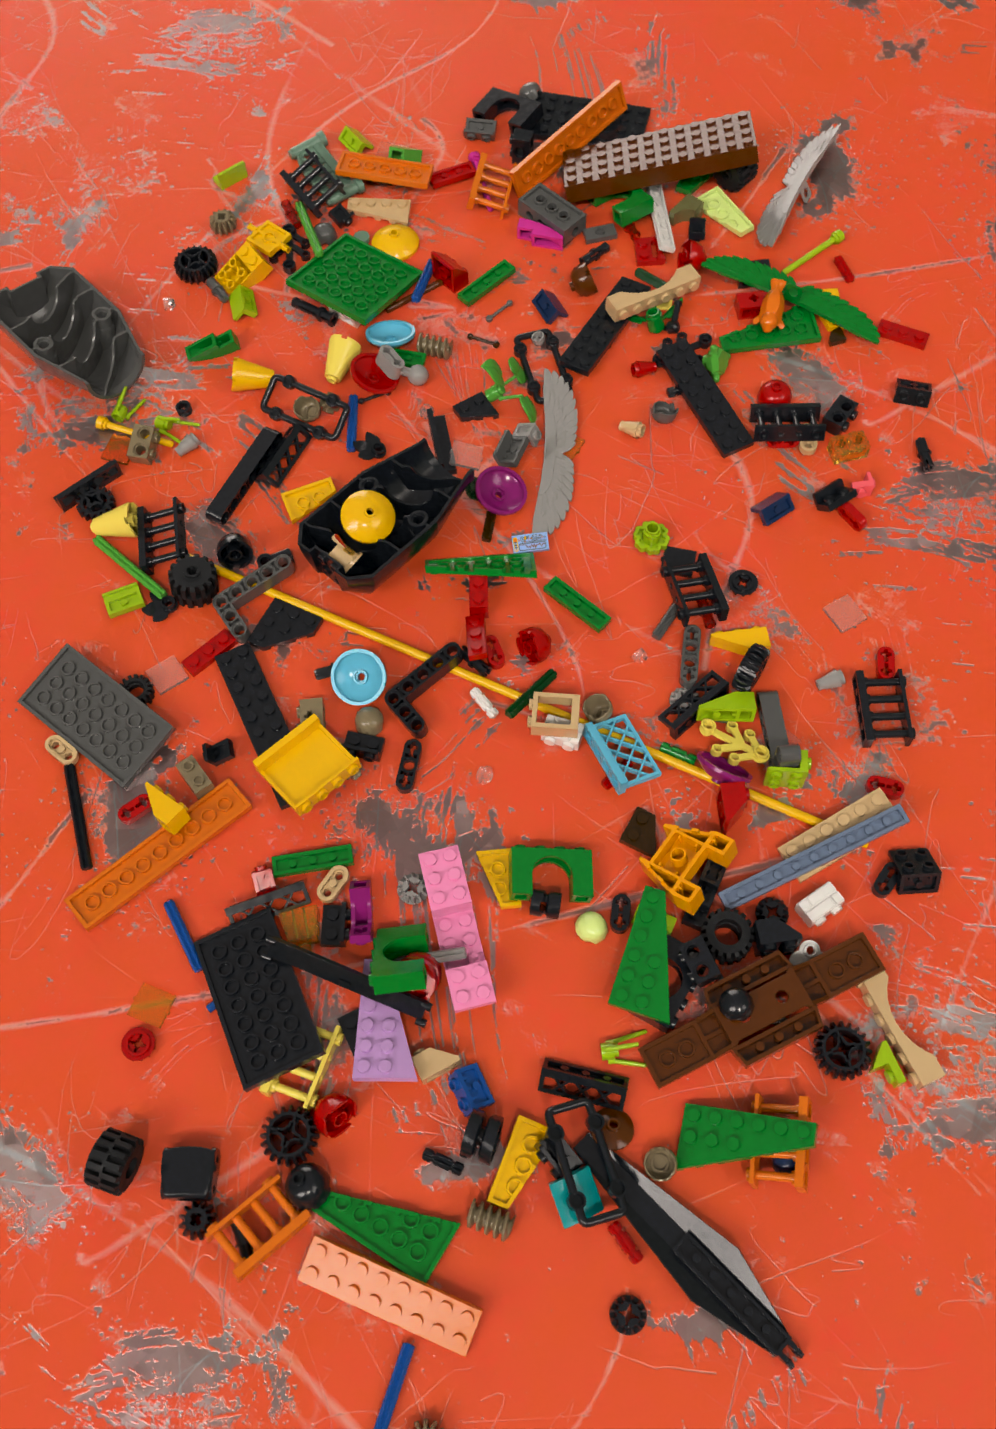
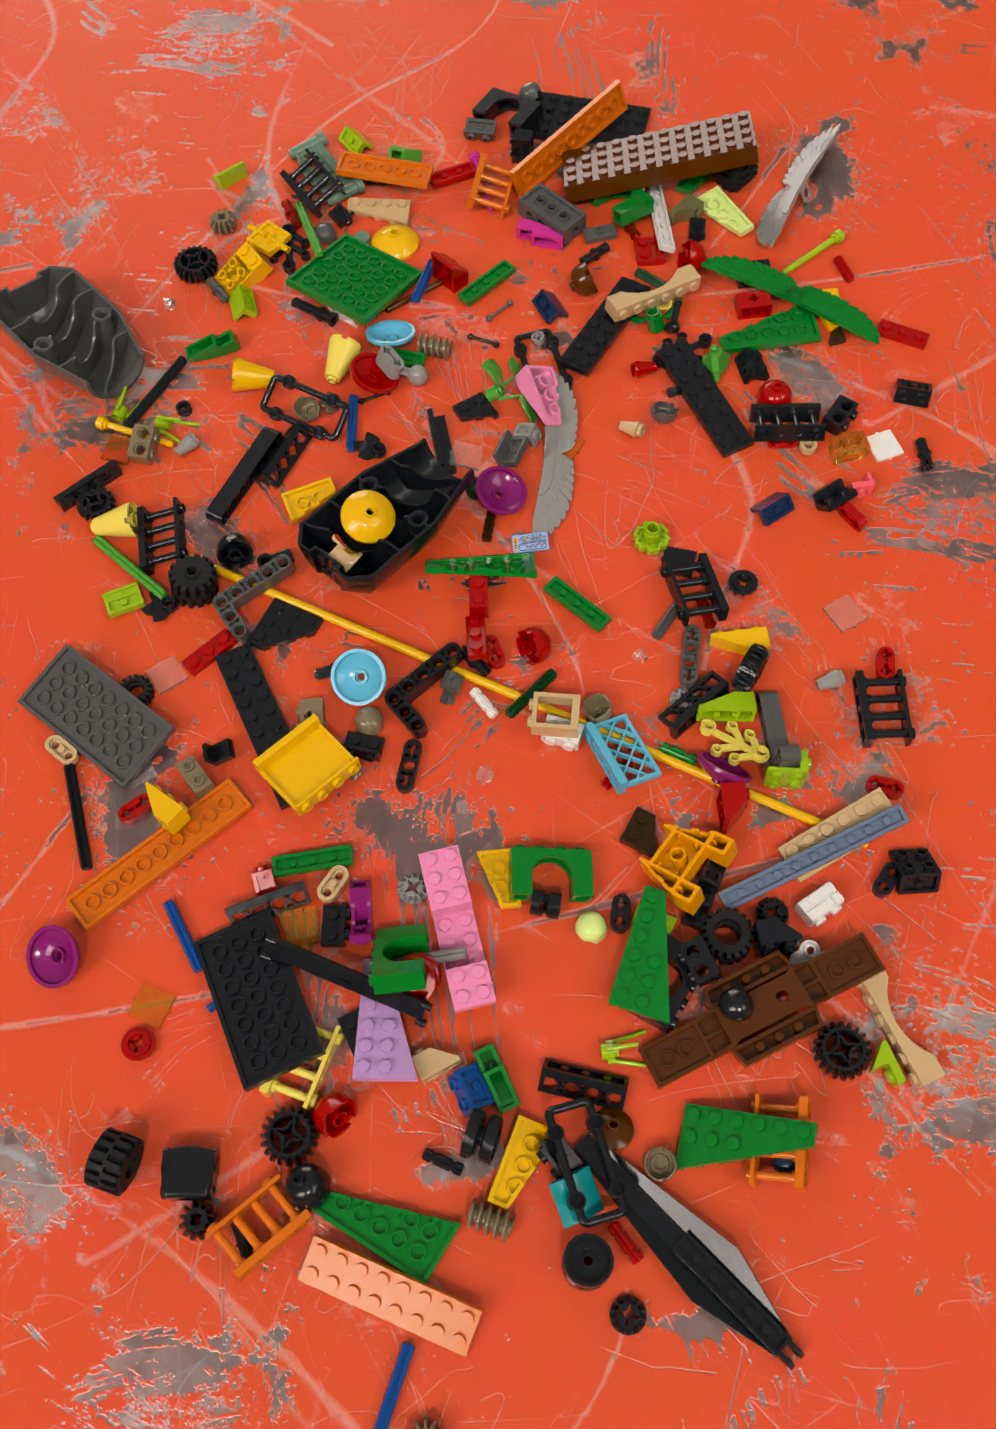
orange animal [753,278,786,333] -> none
none -> magenta dish [26,925,80,988]
none -> black axle [122,355,187,428]
none -> dark grey plate [440,670,464,705]
none -> green slope [472,1042,521,1114]
none -> bright pink wedge [515,365,561,426]
none -> black wheel [561,1233,614,1292]
none -> black bracket [735,348,770,385]
none -> white piece [863,429,904,463]

